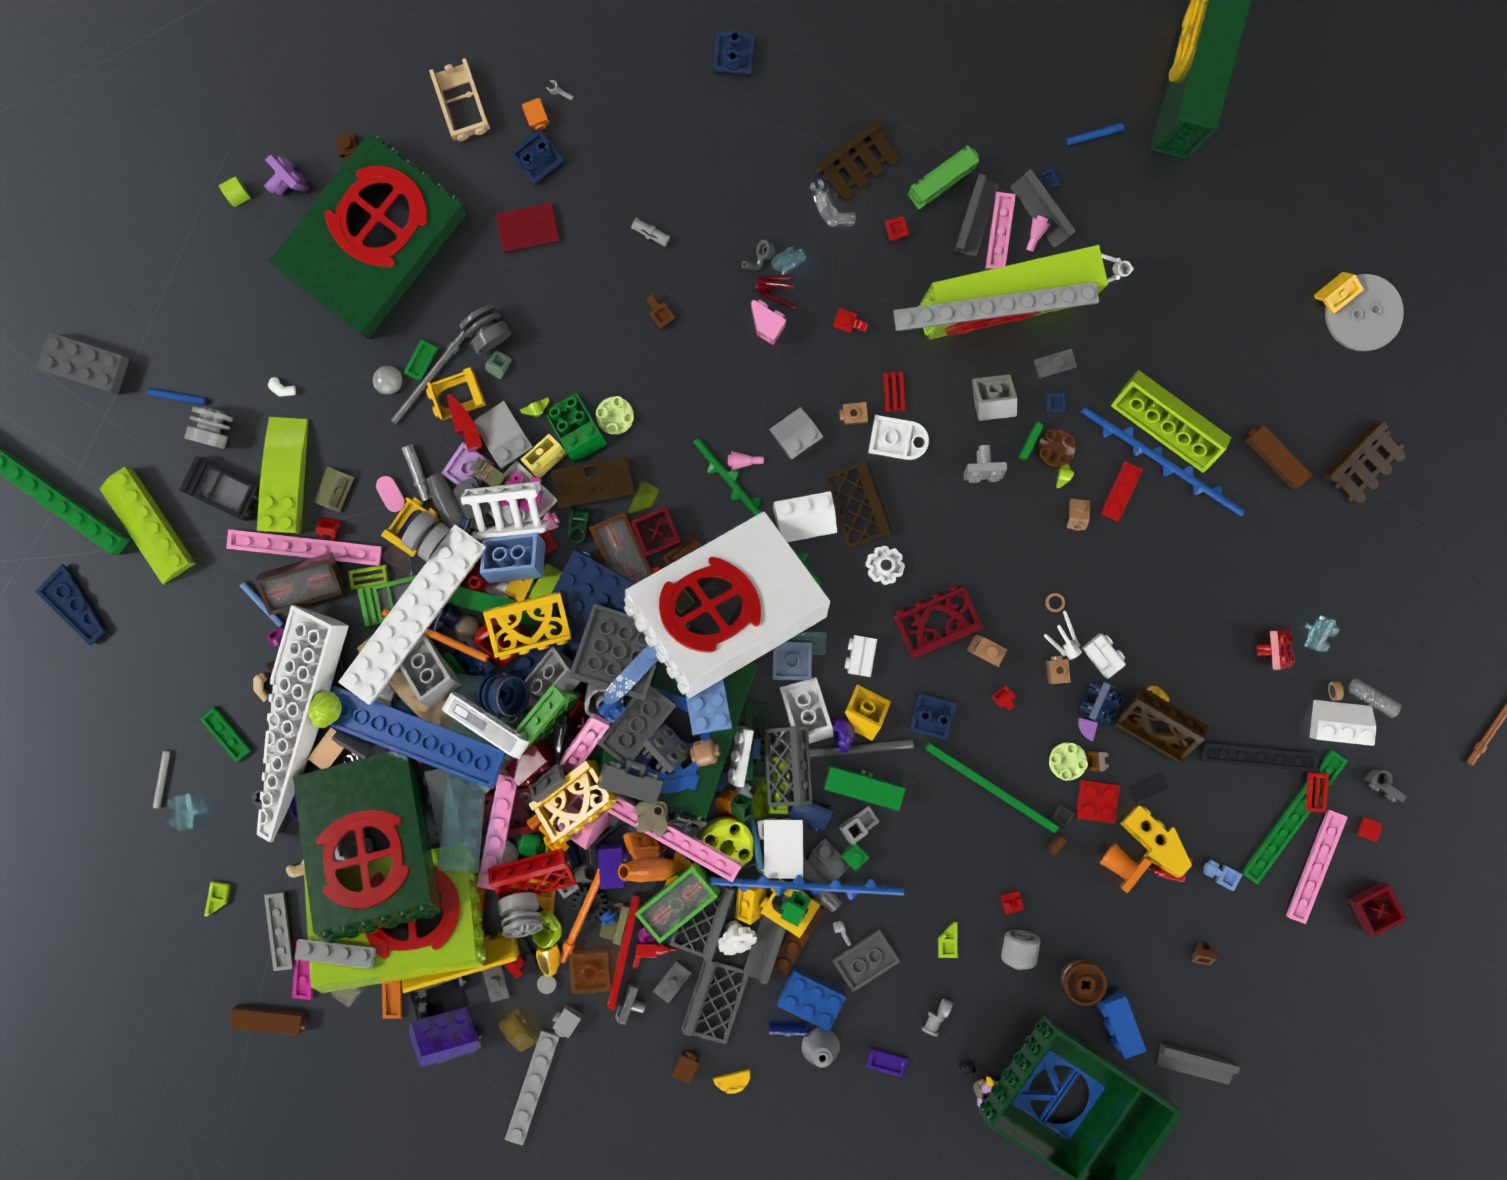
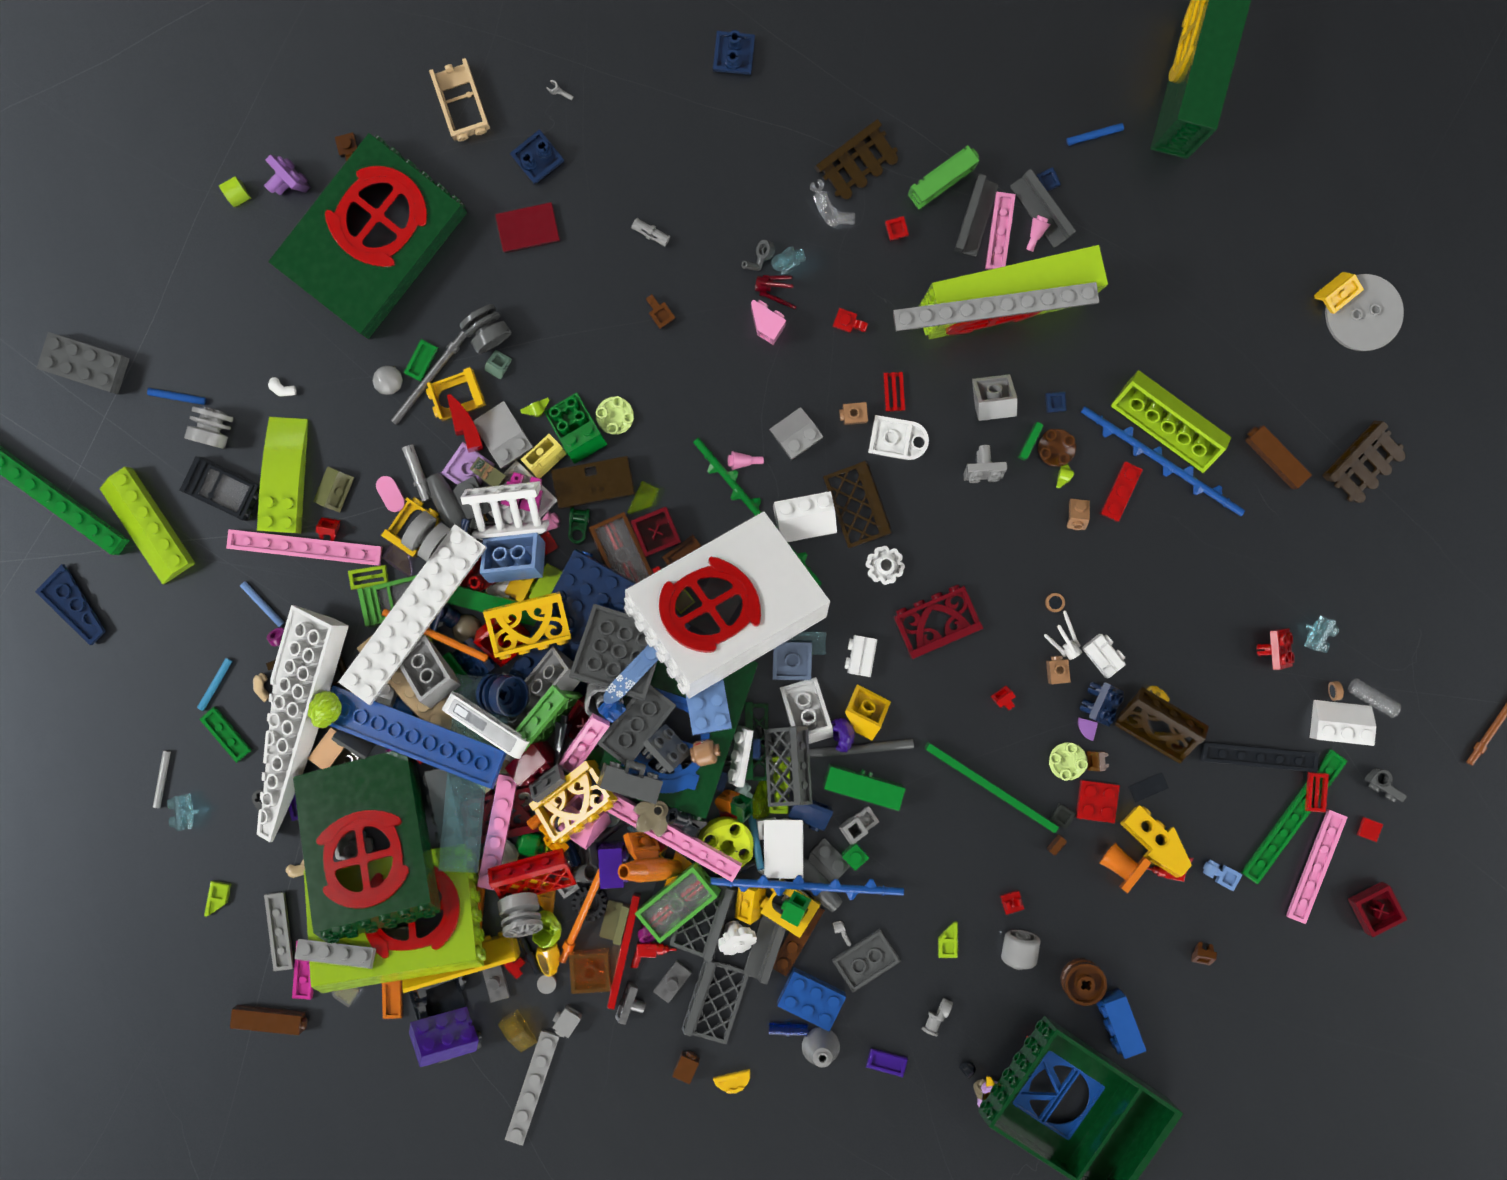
brick [255,552,346,616] -> none
orange brick [521,98,550,131] -> none
blue plate [599,909,618,926] -> none
dark blue plate [909,693,956,740] -> none
medium nougat torso [966,634,1007,668] -> none
flat silver tile [1034,348,1077,379] -> none
white plant [1101,253,1134,283] -> none
dark grey panel [1156,1043,1240,1085] -> none
none -> dark azure bar [197,658,233,711]

